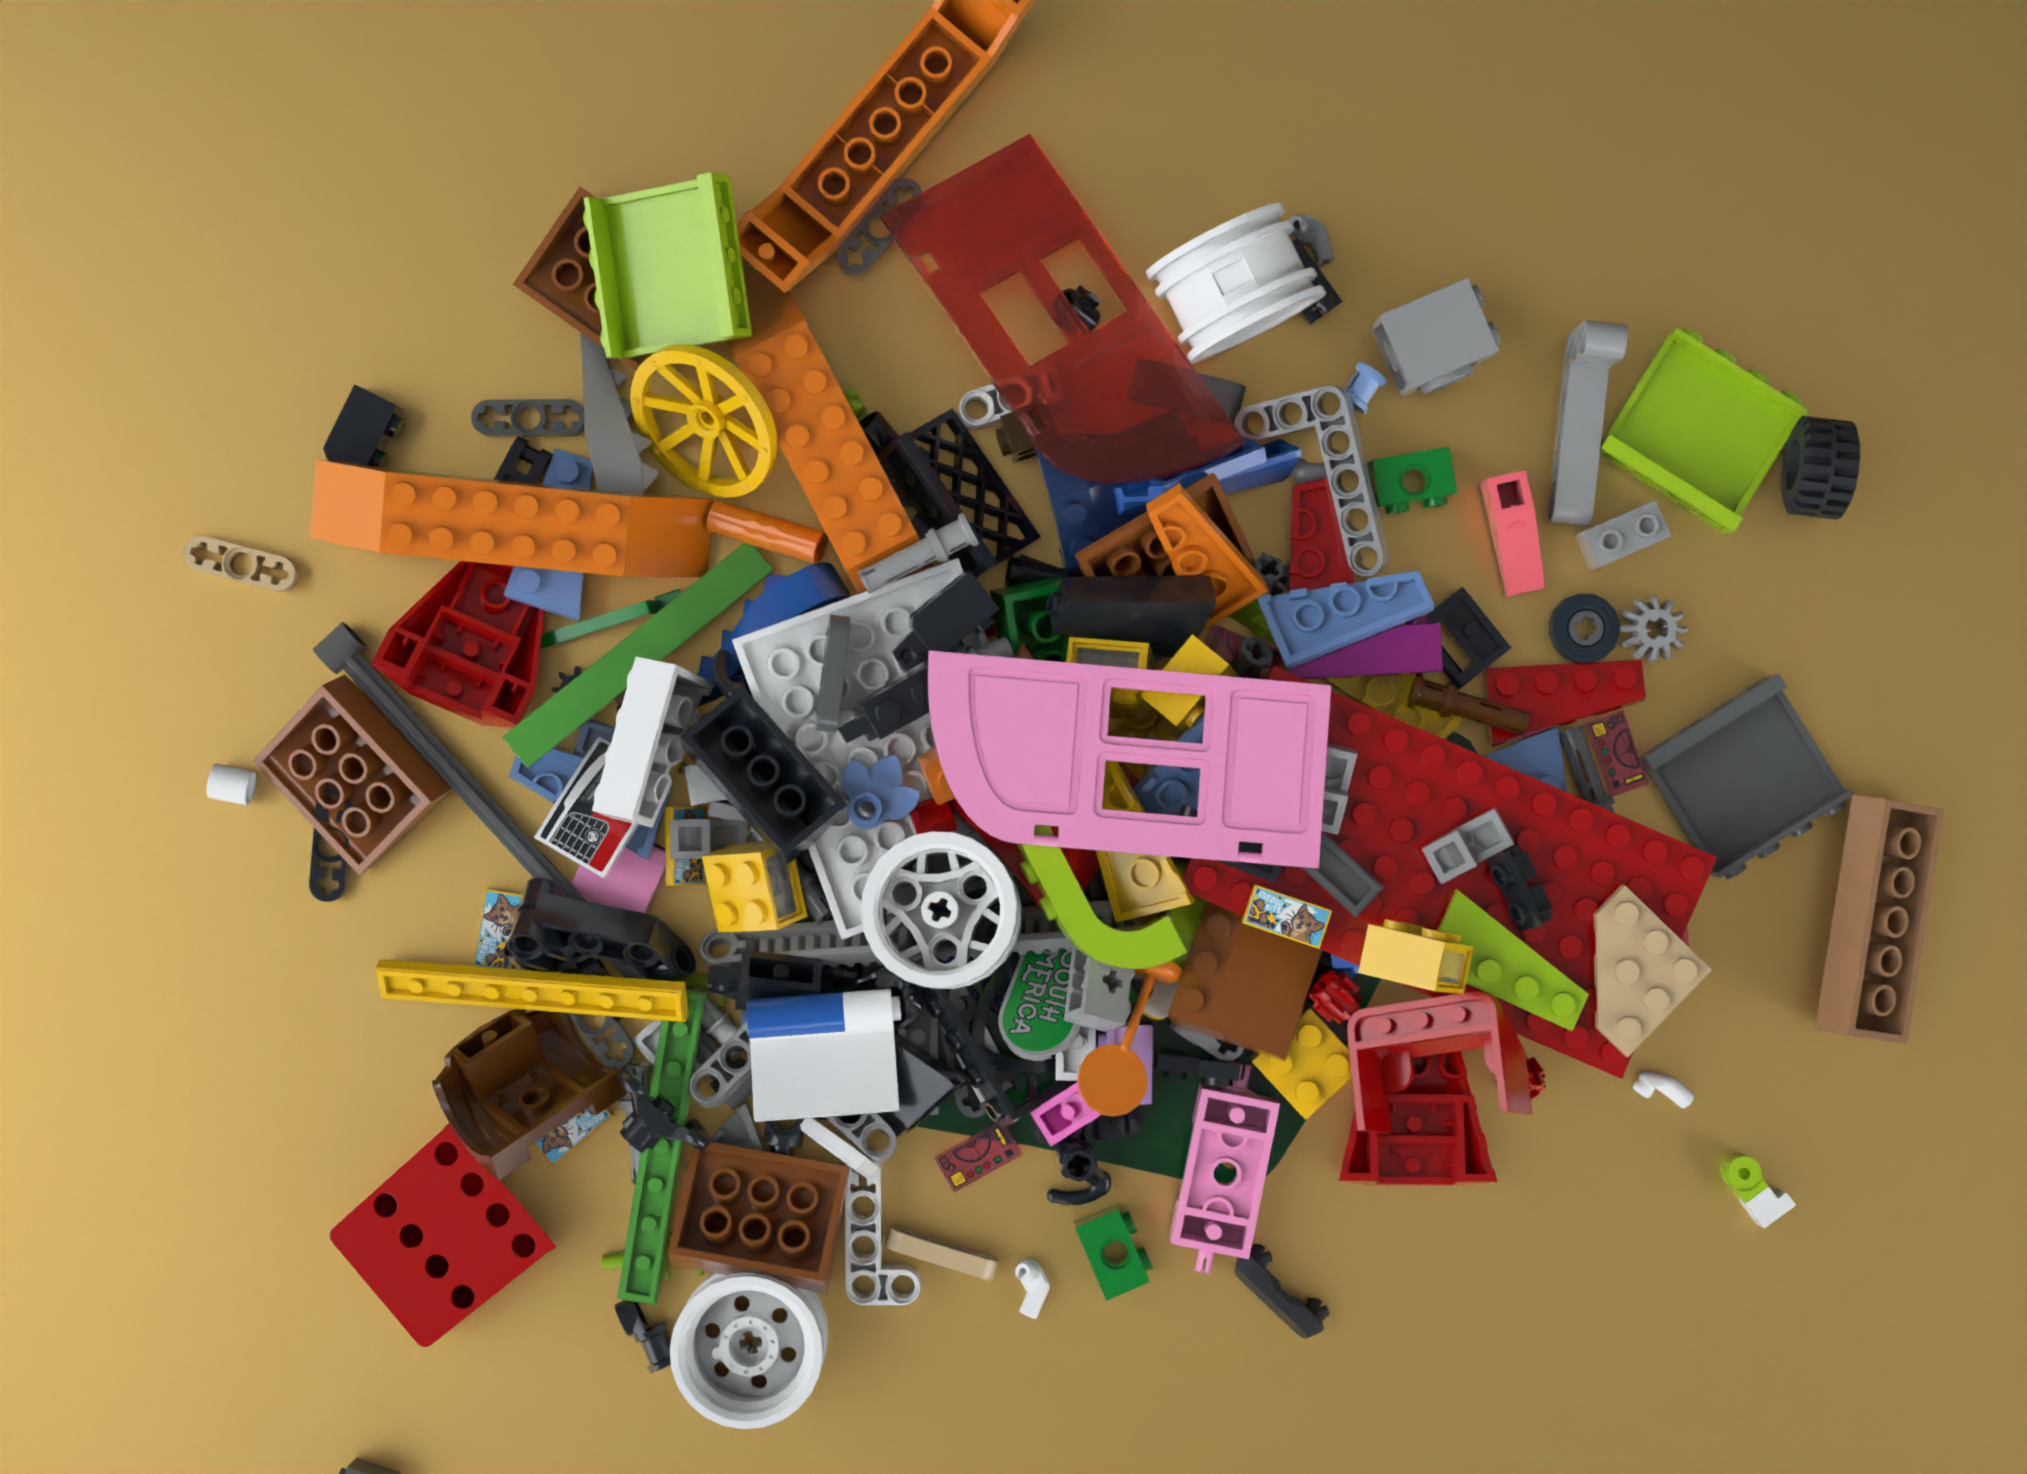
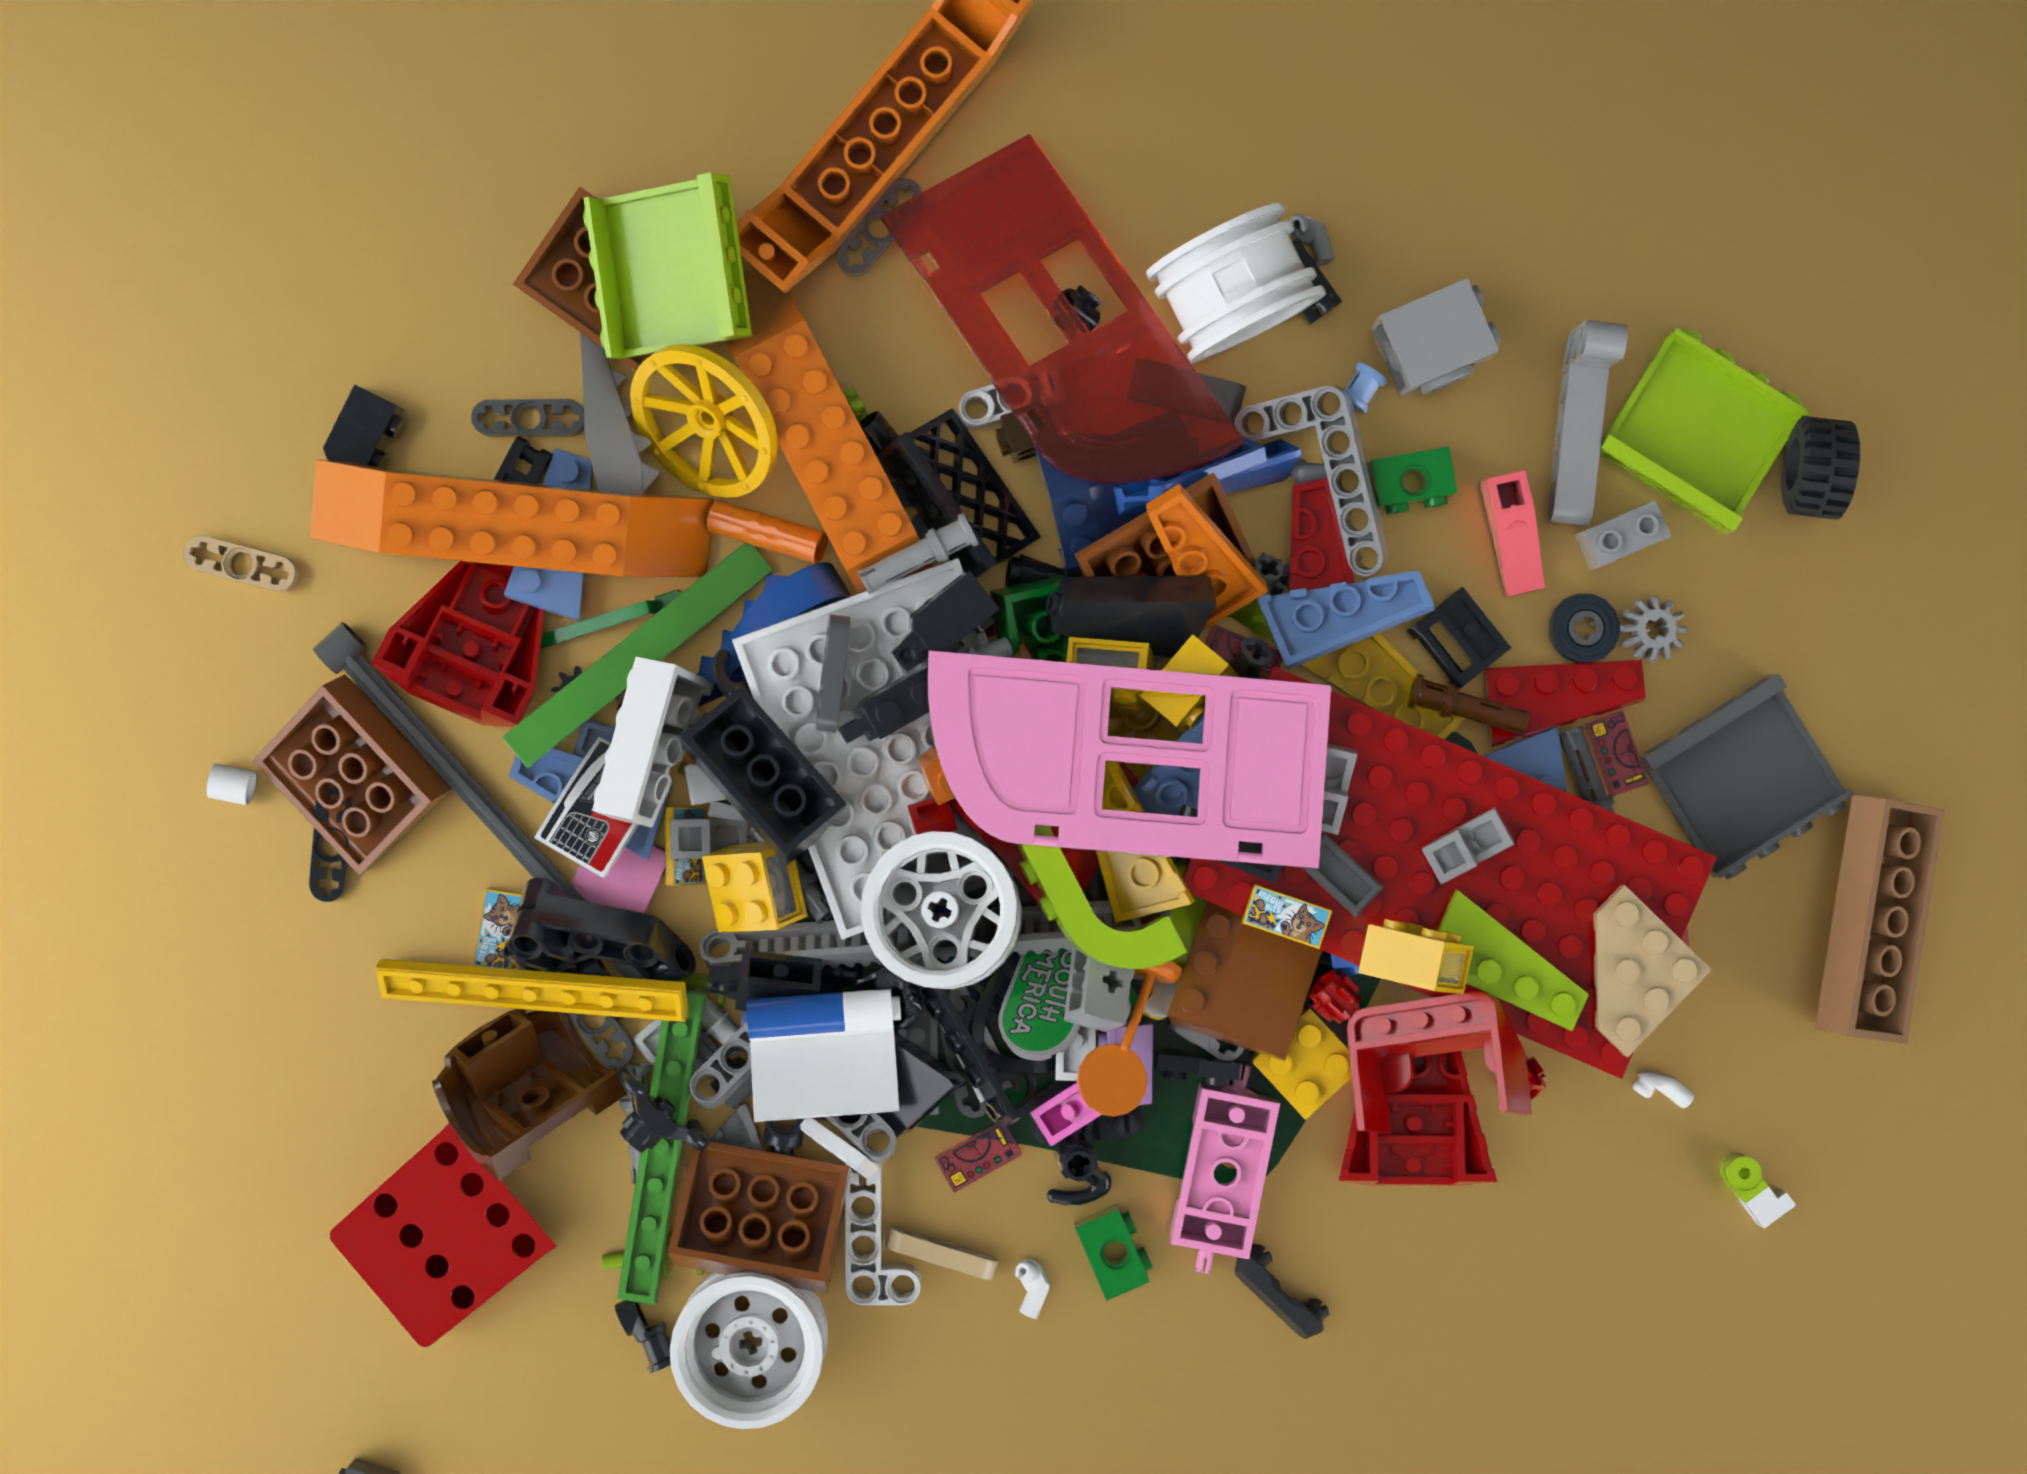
tile [533,1107,614,1167] -> none
medium blue plate [842,755,921,829] -> none
magenta slope [1286,616,1443,679] -> none
black hinge [1486,844,1553,931] -> none

